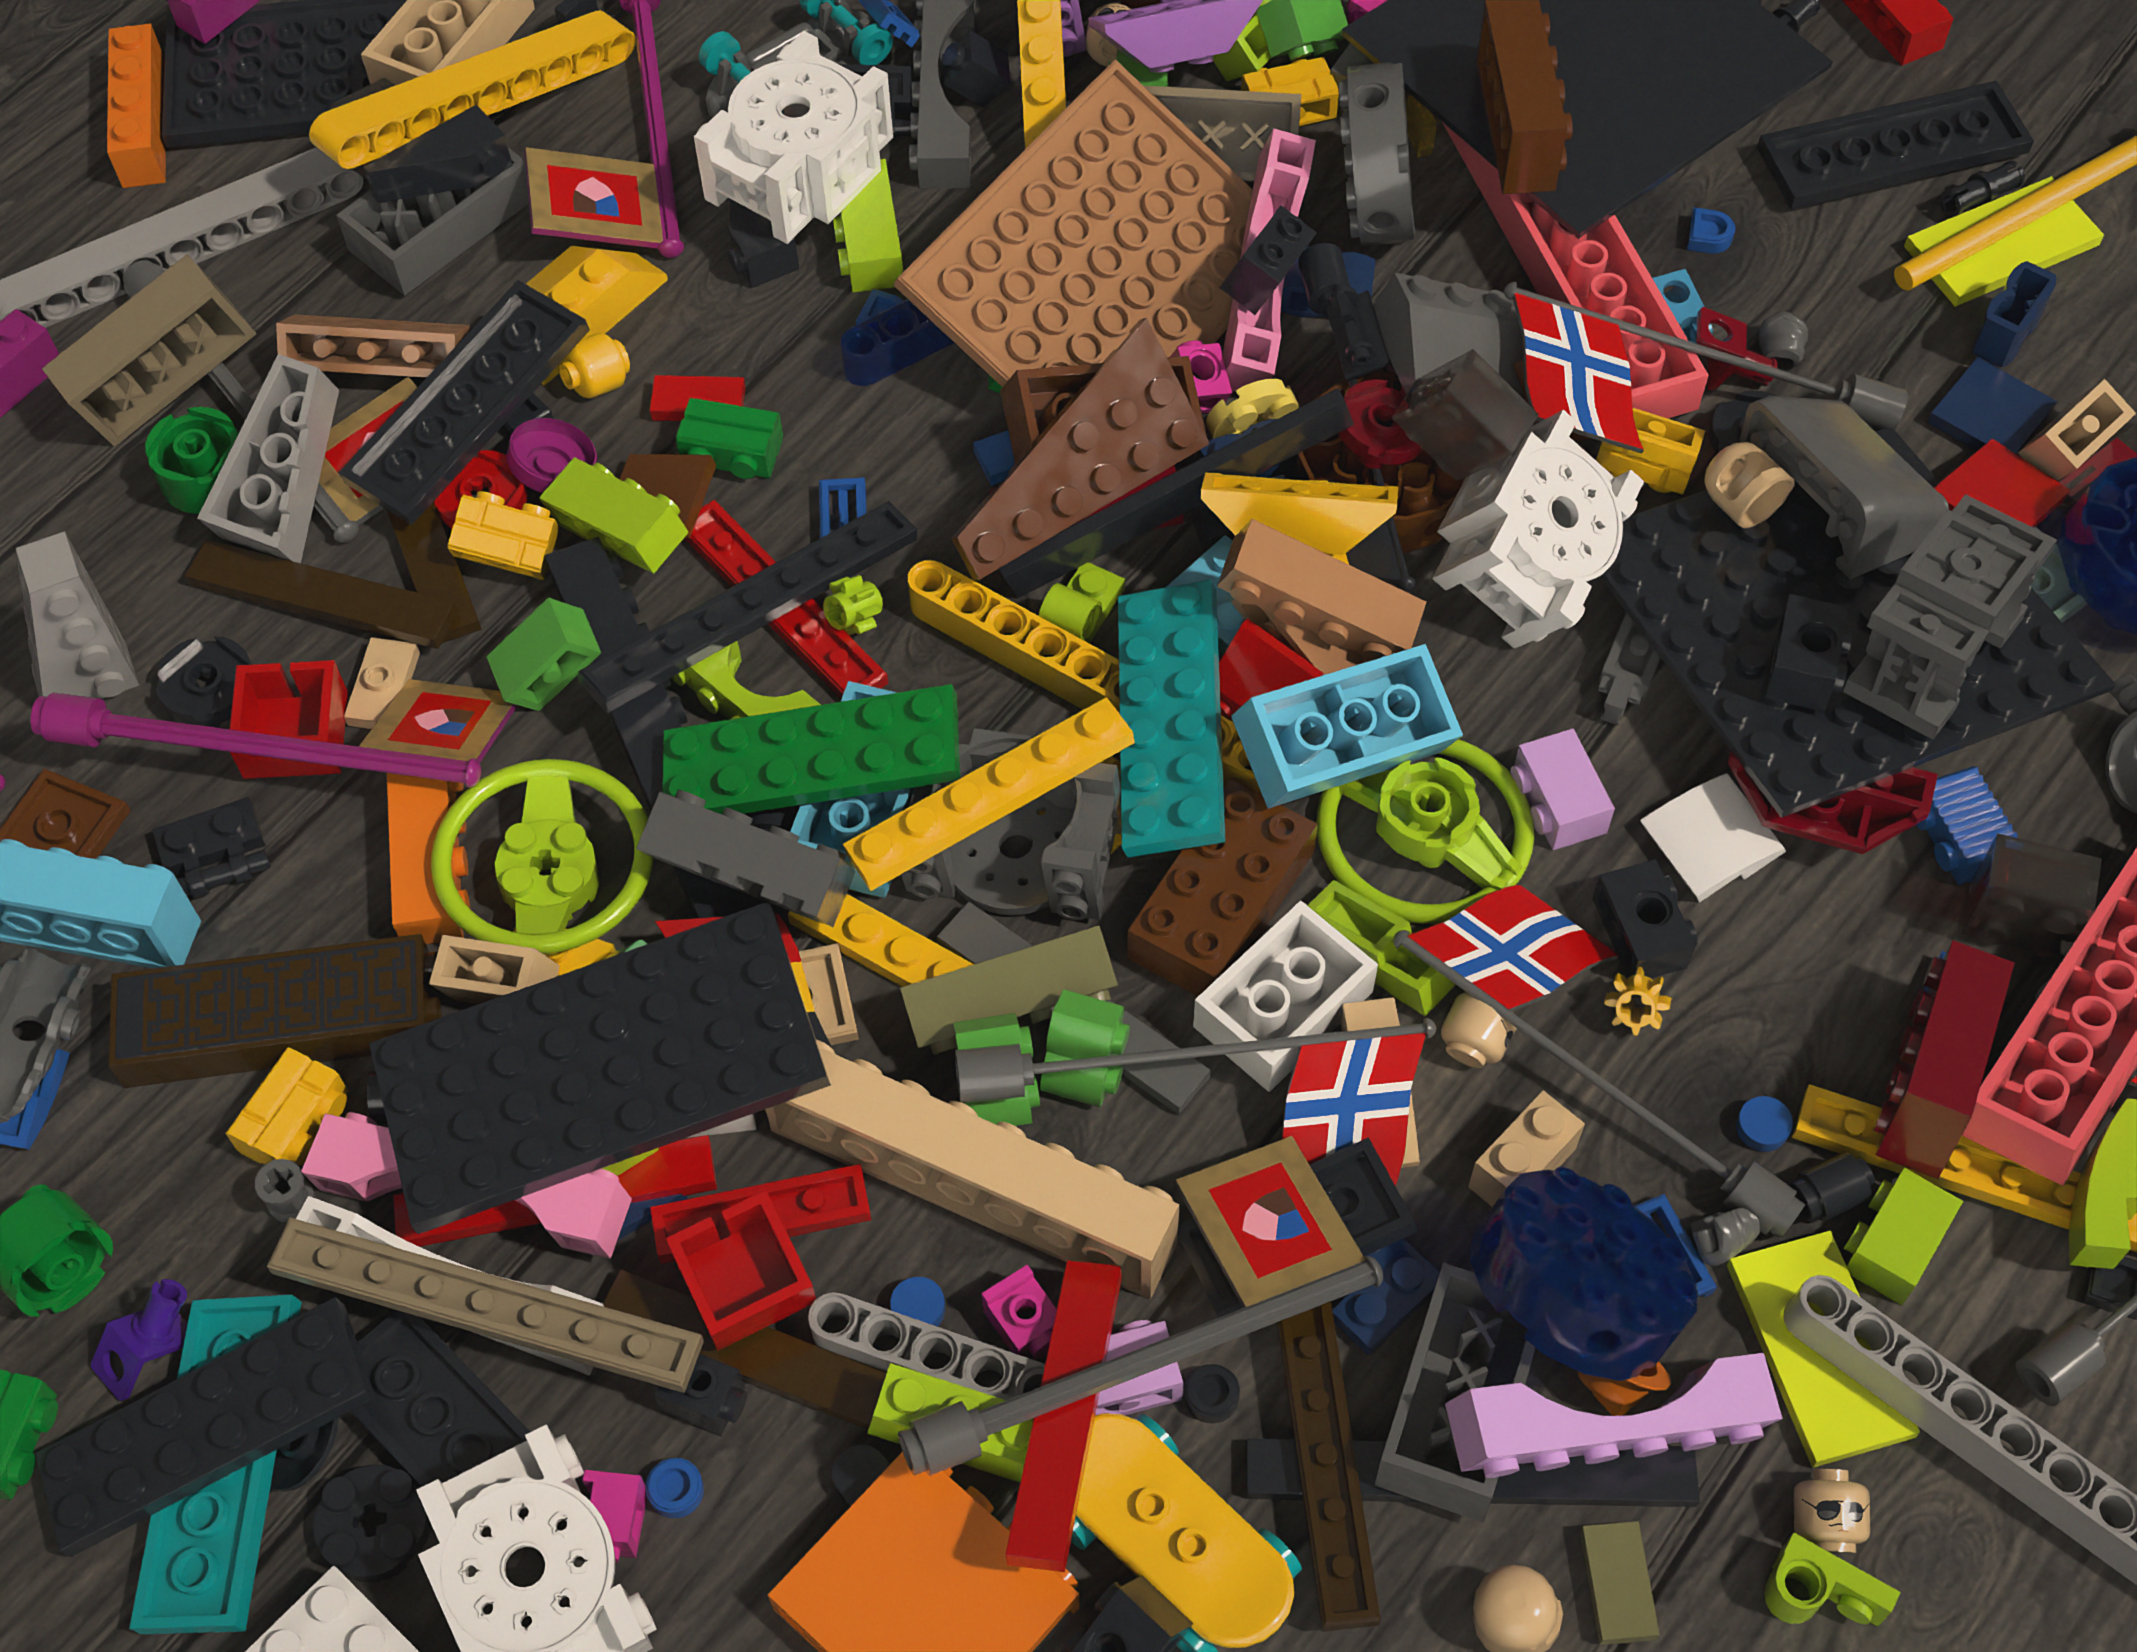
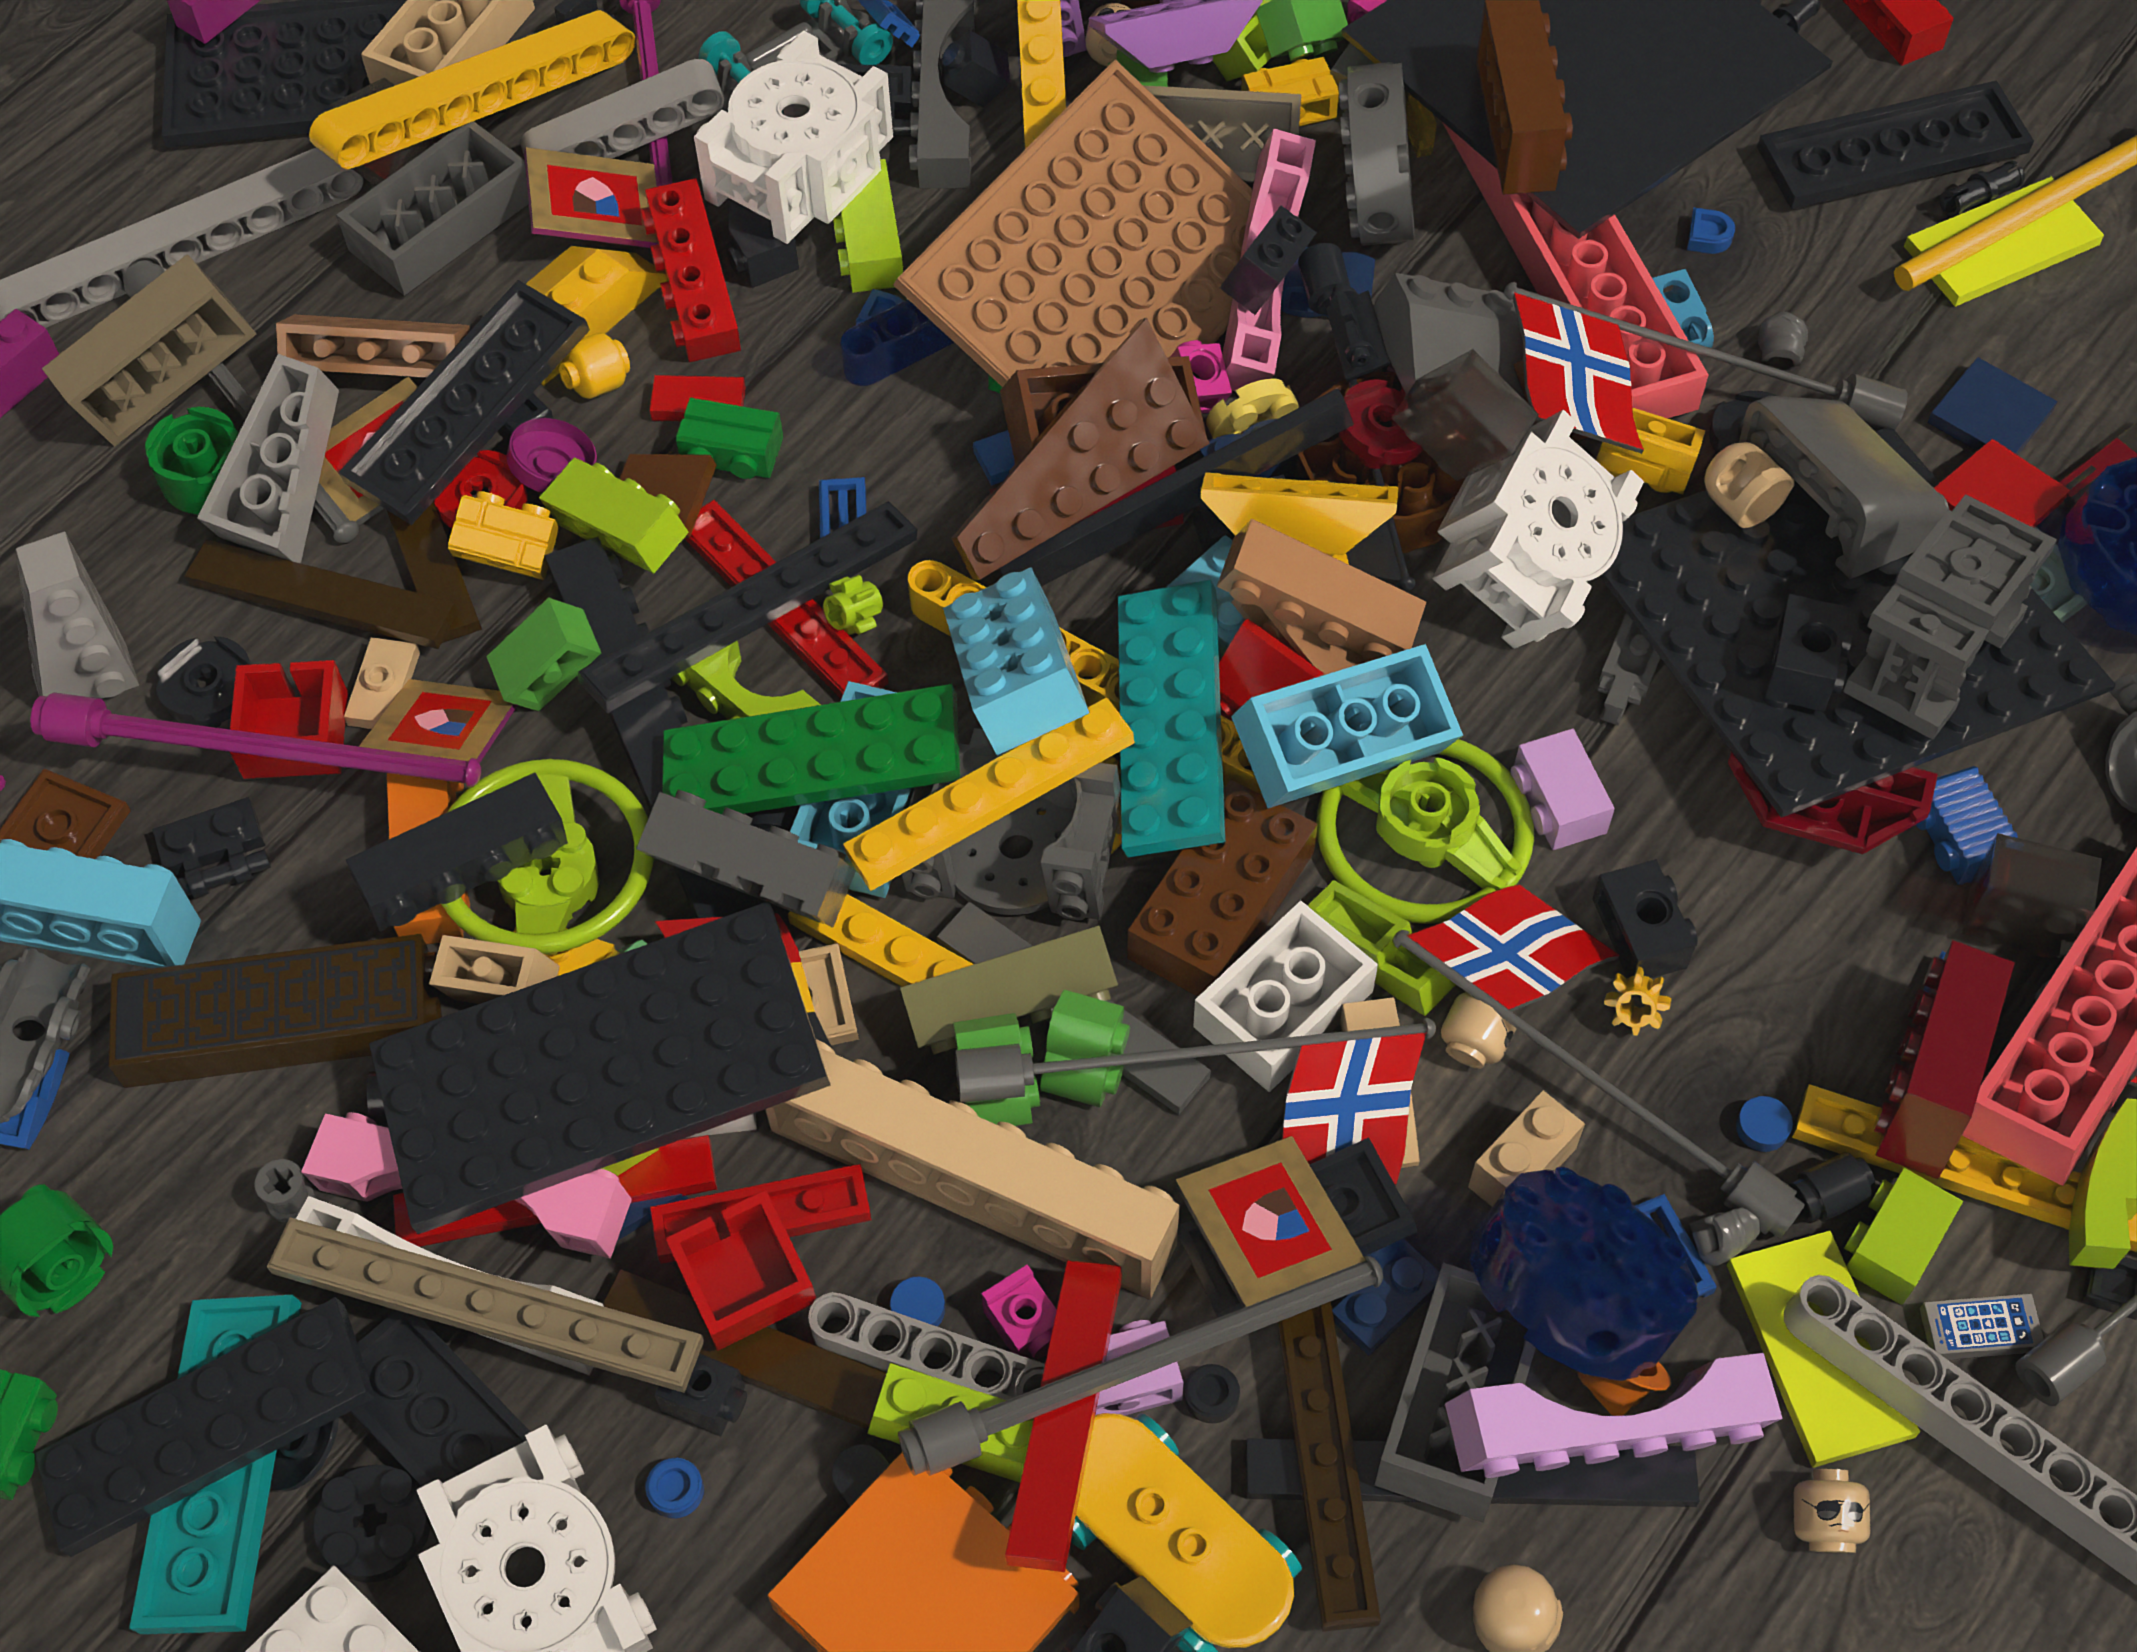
dark purple bracket [91,1279,188,1401] -> none
orange brick [107,23,166,188] -> none
yellow brick [225,1047,348,1166] -> none
black slope [363,105,513,203] -> none
dark pink brick [583,1470,648,1563] -> none
lime plate [1039,562,1125,644] -> none
olive tile [1580,1521,1660,1645] -> none
white slope [1640,773,1786,903] -> none
dark red bracket [1696,307,1778,392] -> none
lime plate [1764,1532,1901,1627] -> none
dark blue brick [1972,261,2056,368] -> none
tan brick [2018,379,2136,481] -> none
none -> black brick [345,772,568,932]
none -> light grey beam [520,59,724,159]
none -> red brick [640,178,741,363]
none -> medium azure brick [943,567,1089,756]
none -> tile [1920,1294,2044,1360]

